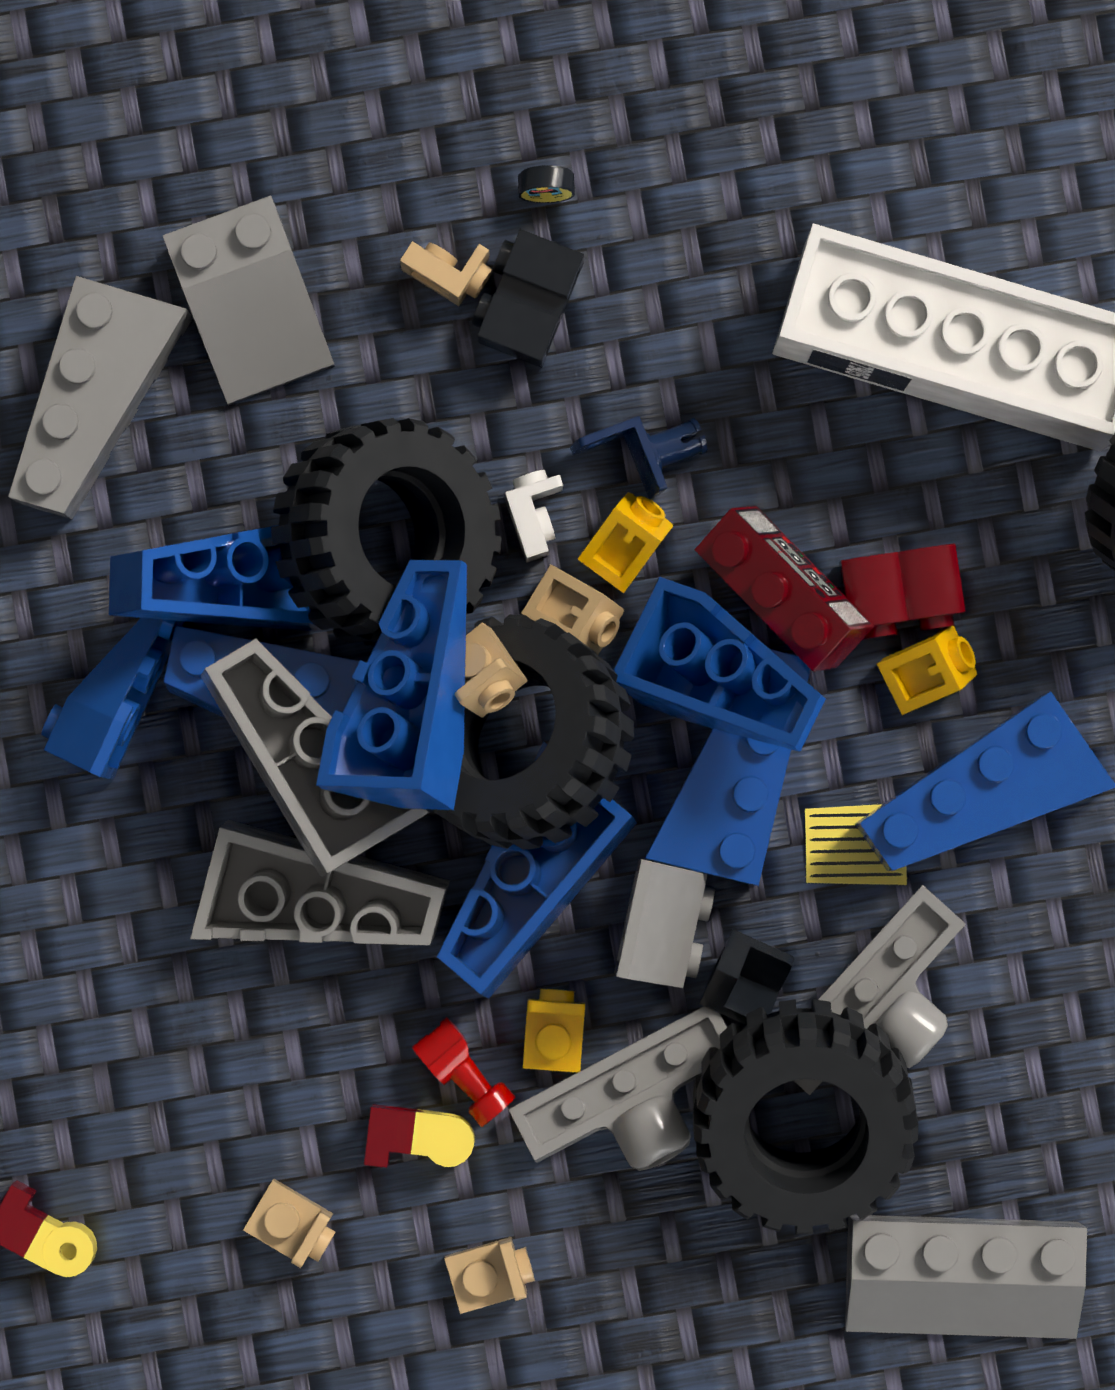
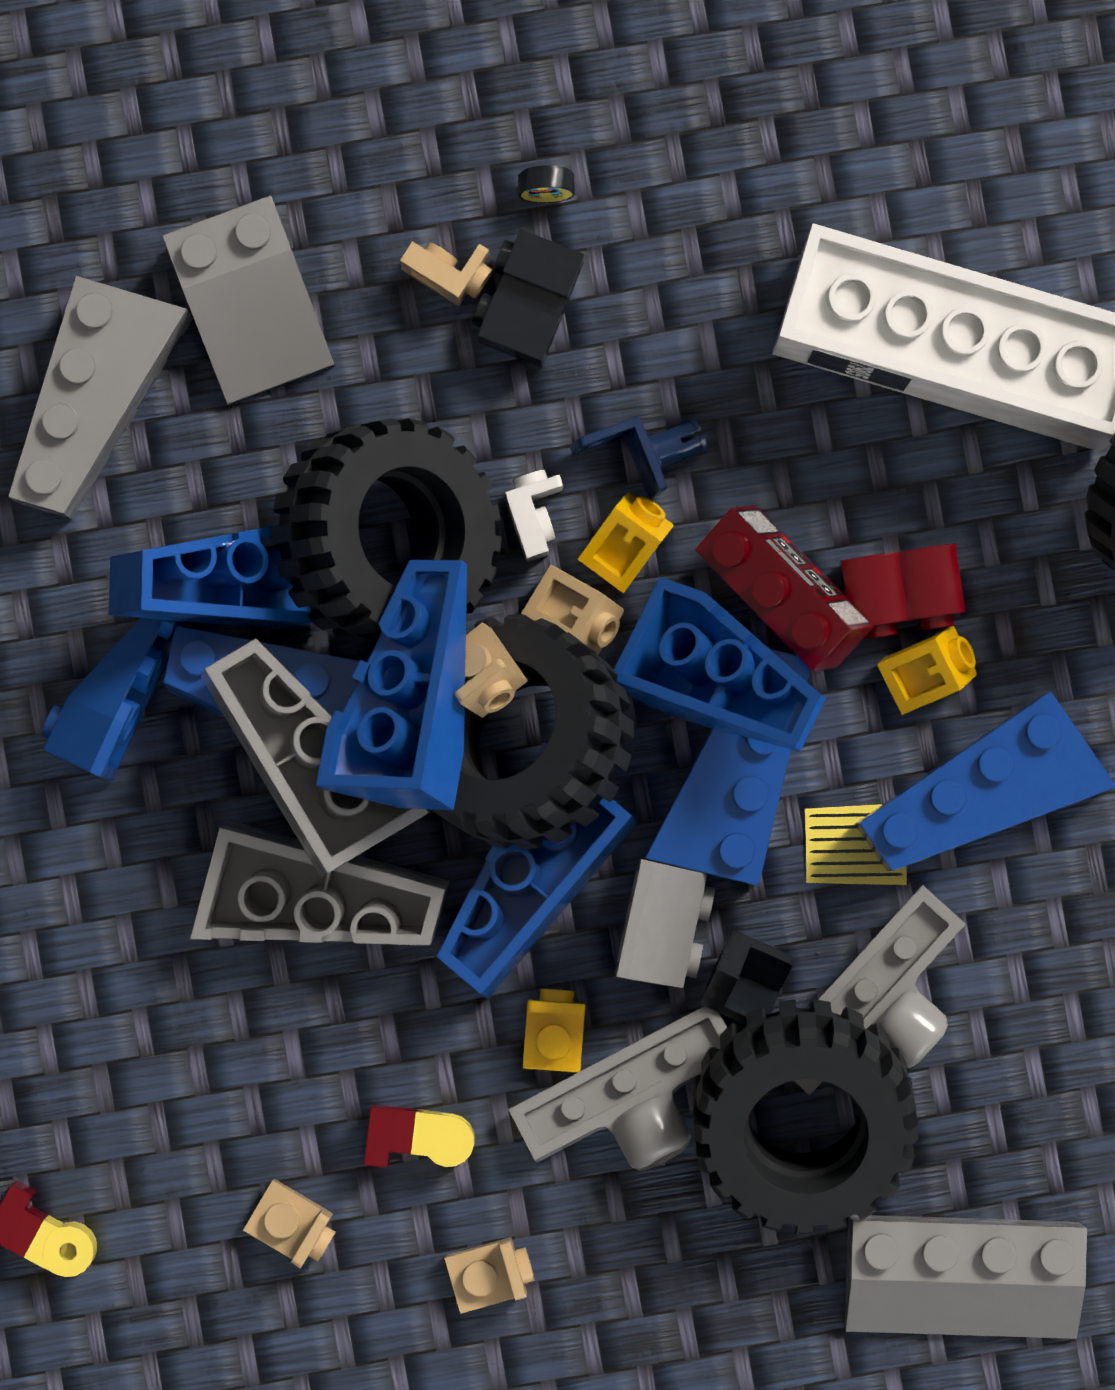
red leg [412,1017,516,1127] -> none

